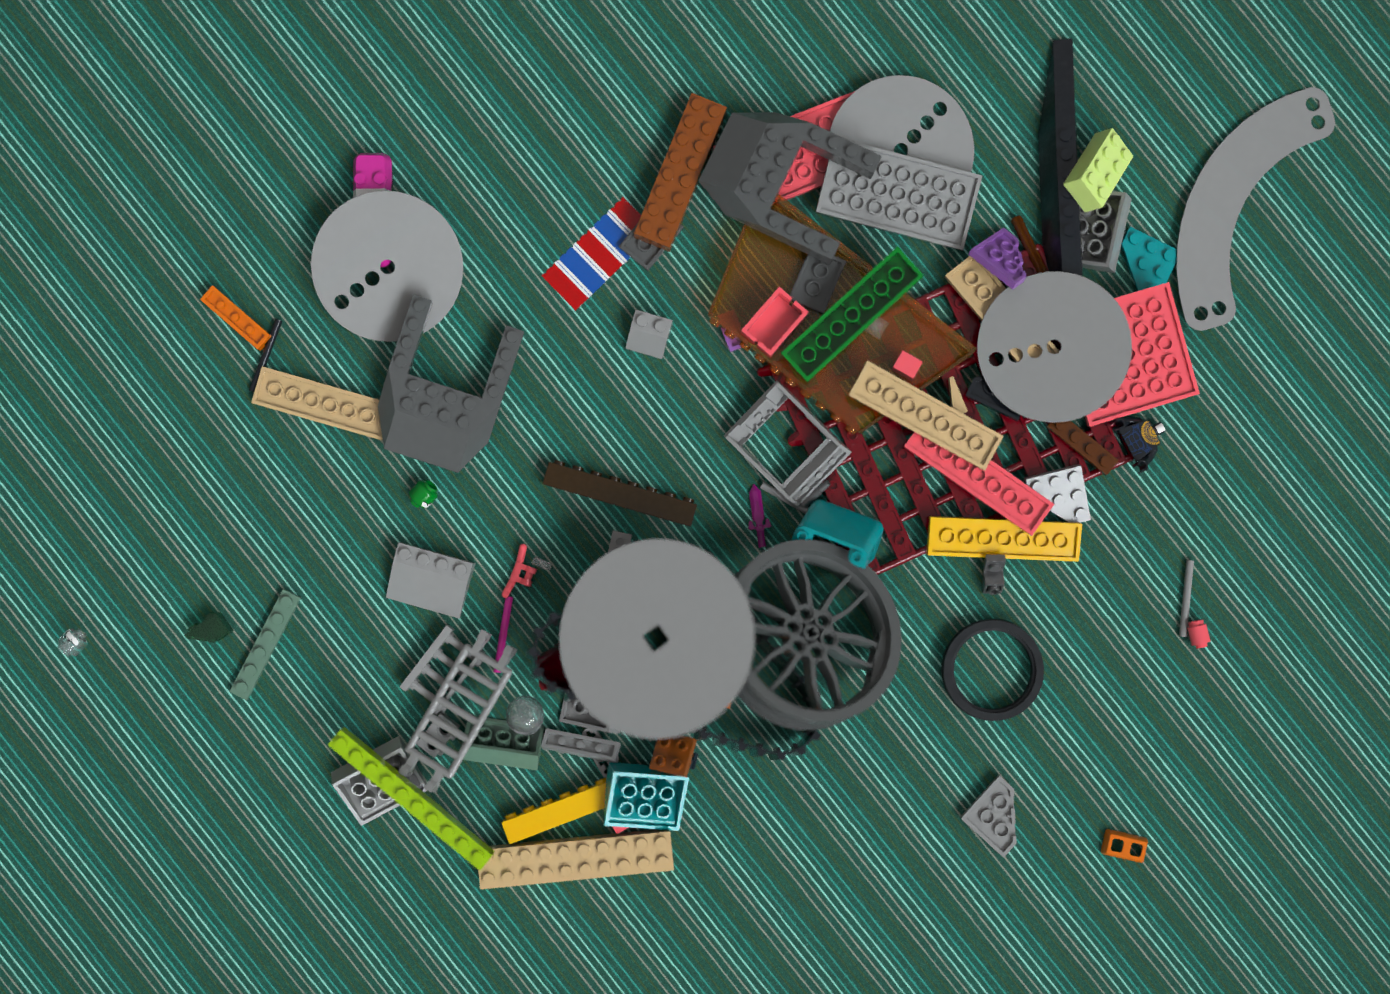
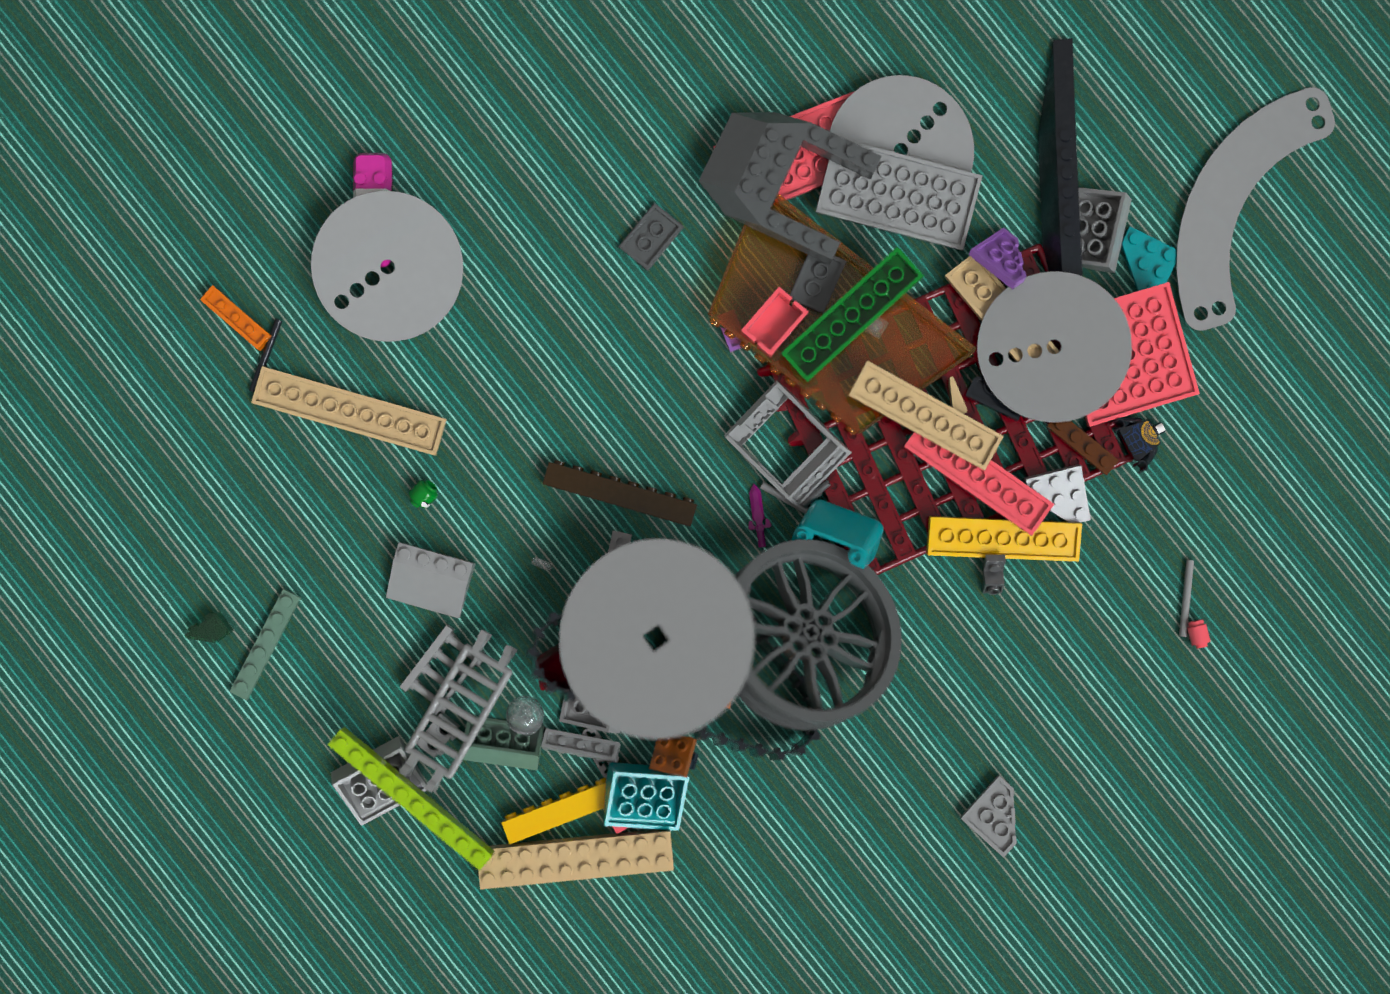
clear head [57,628,88,657] -> none
dark grey wedge [378,294,524,473] -> none
dark pink bar [493,596,513,673] -> none
coral piece [502,544,537,598] -> none
sticker [541,197,641,311] -> none
light grey slope [626,310,673,359] -> none
dark orange brick [634,93,727,252] -> none
coral panel [891,350,922,381] -> none
black tyre [941,619,1044,721] -> none
reddish brown axle [1011,215,1048,274] -> none
yellowish green brick [1064,128,1133,212] -> none
orange piece [1101,829,1148,863] -> none

